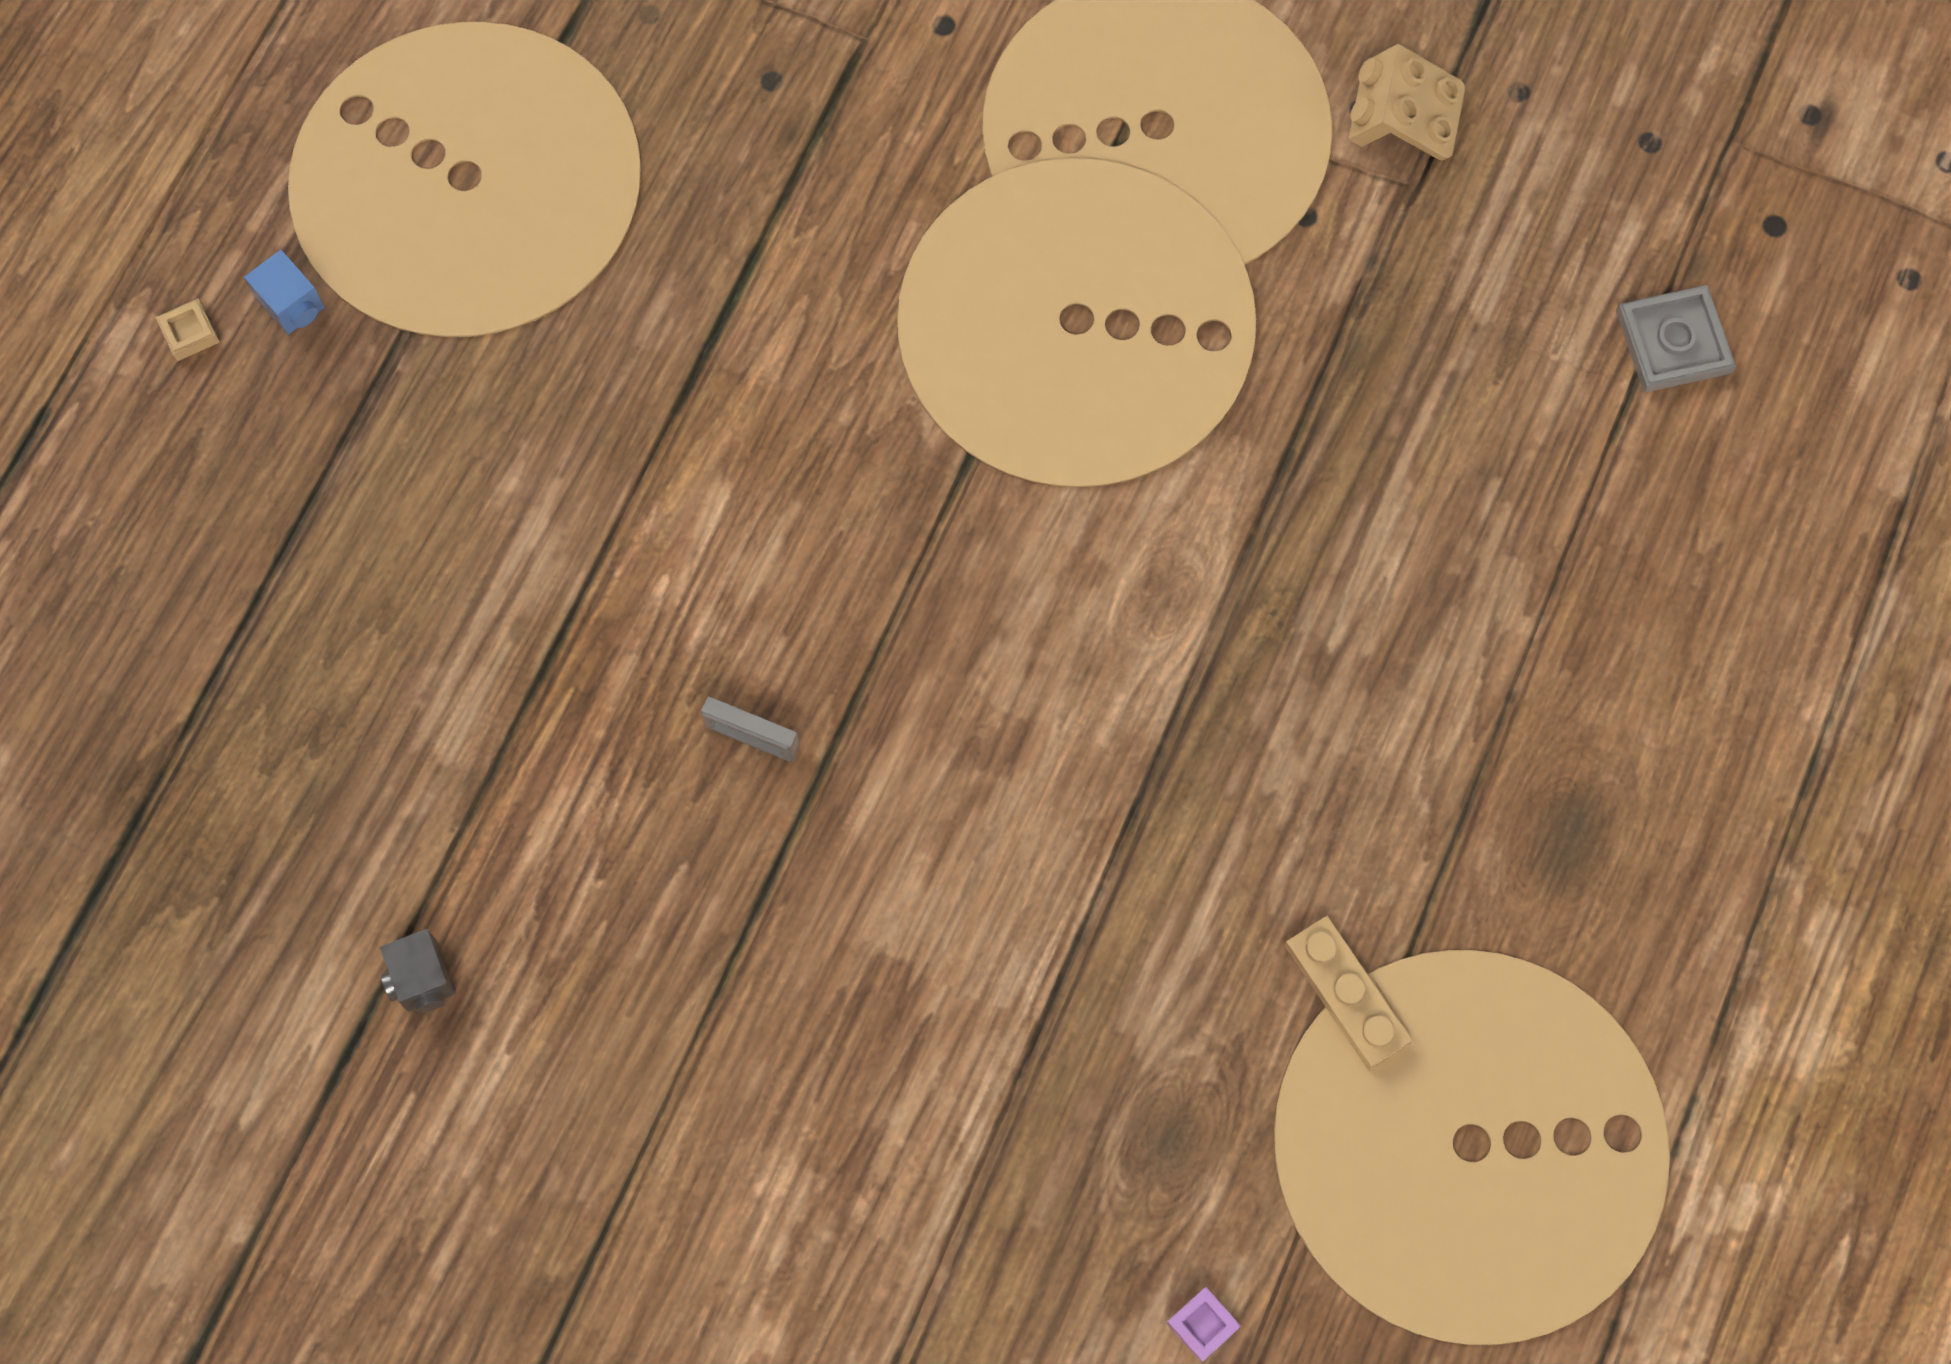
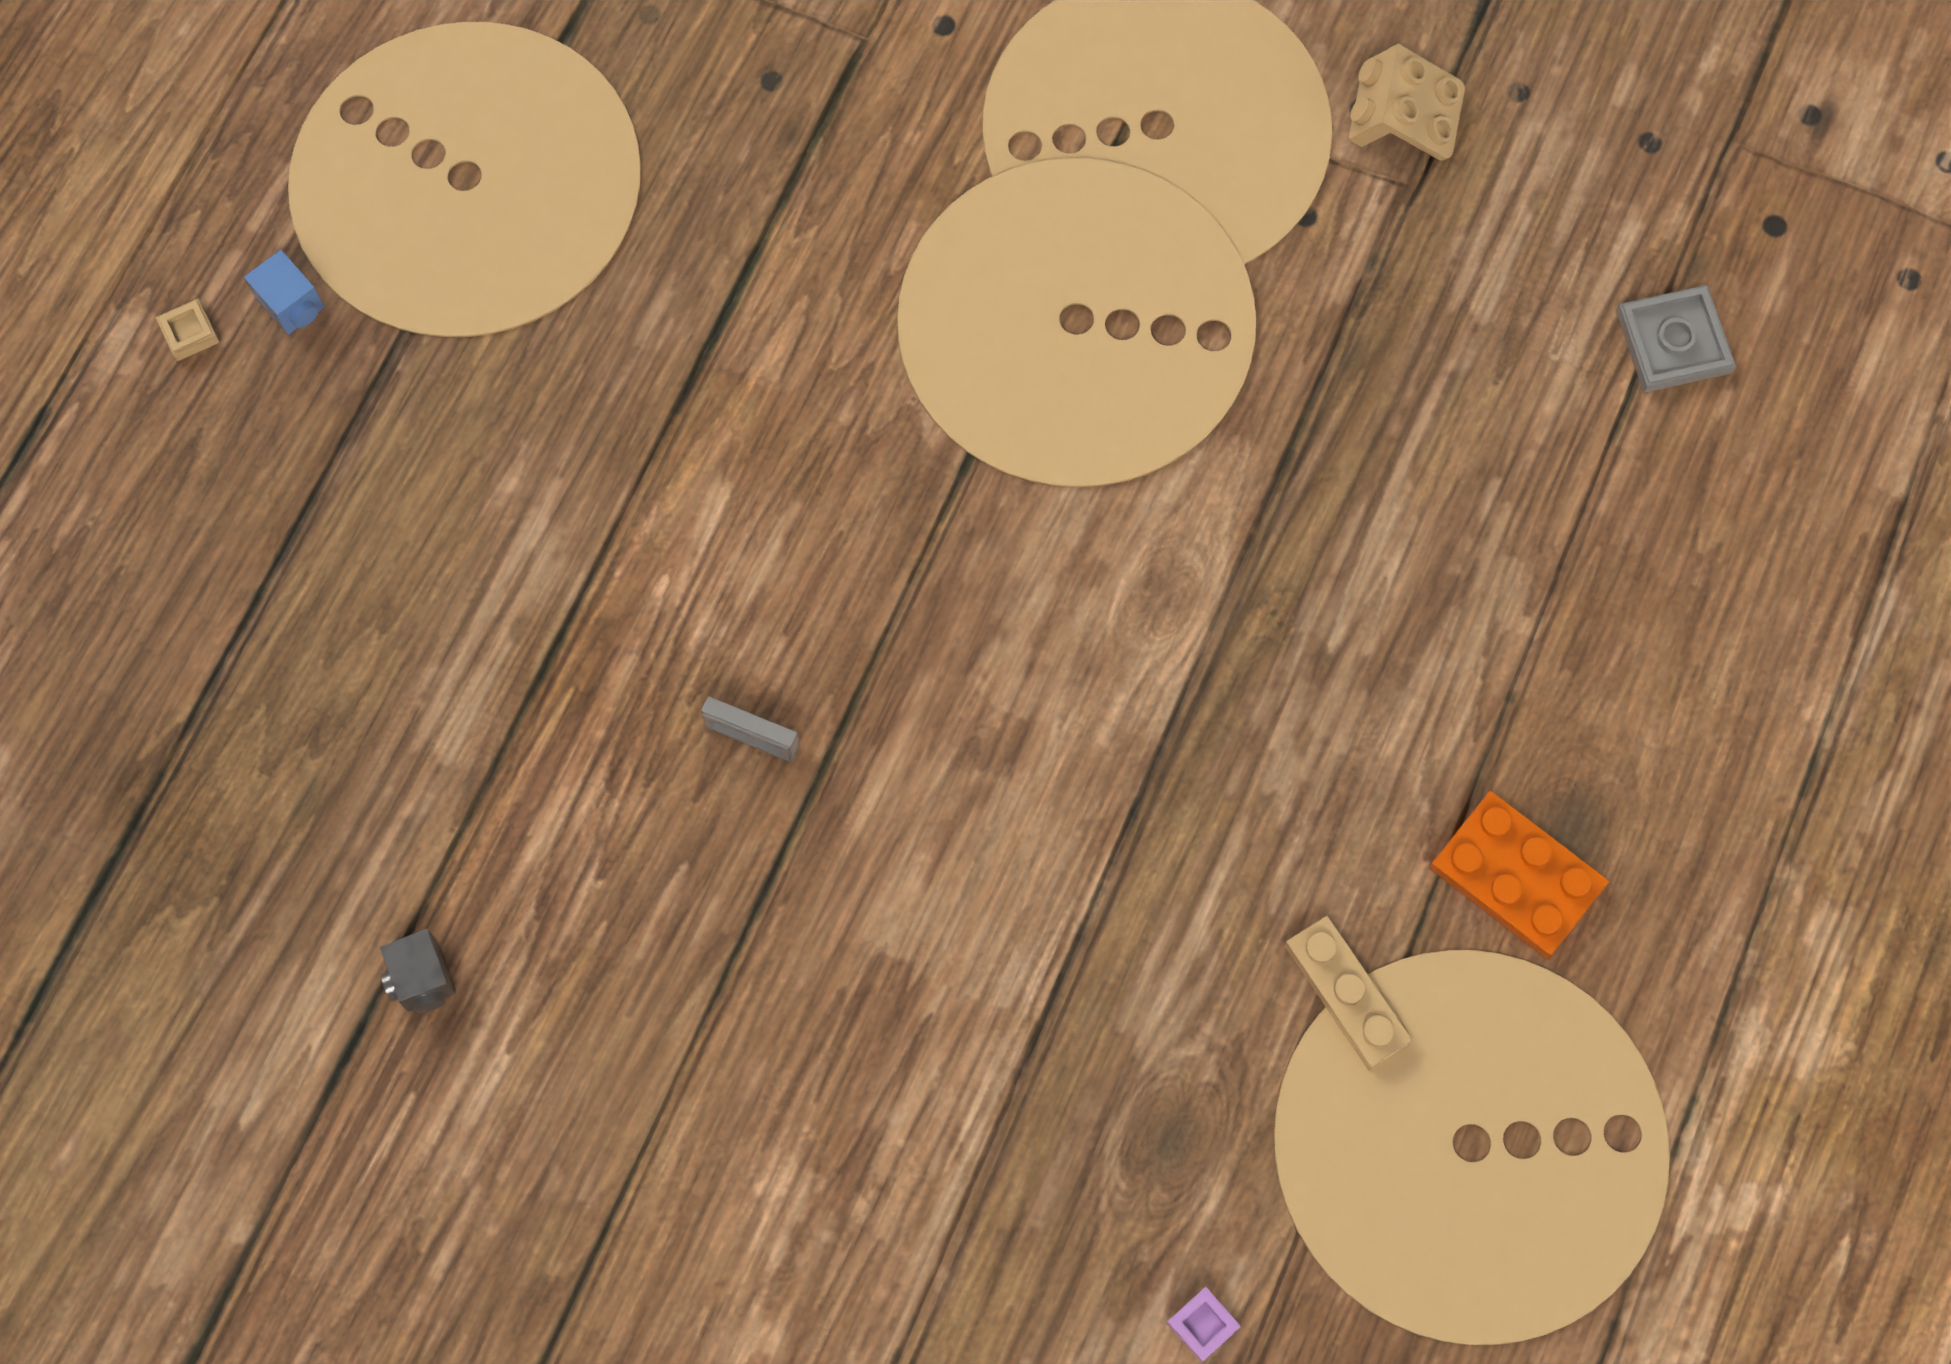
none -> orange plate [1429,790,1610,960]

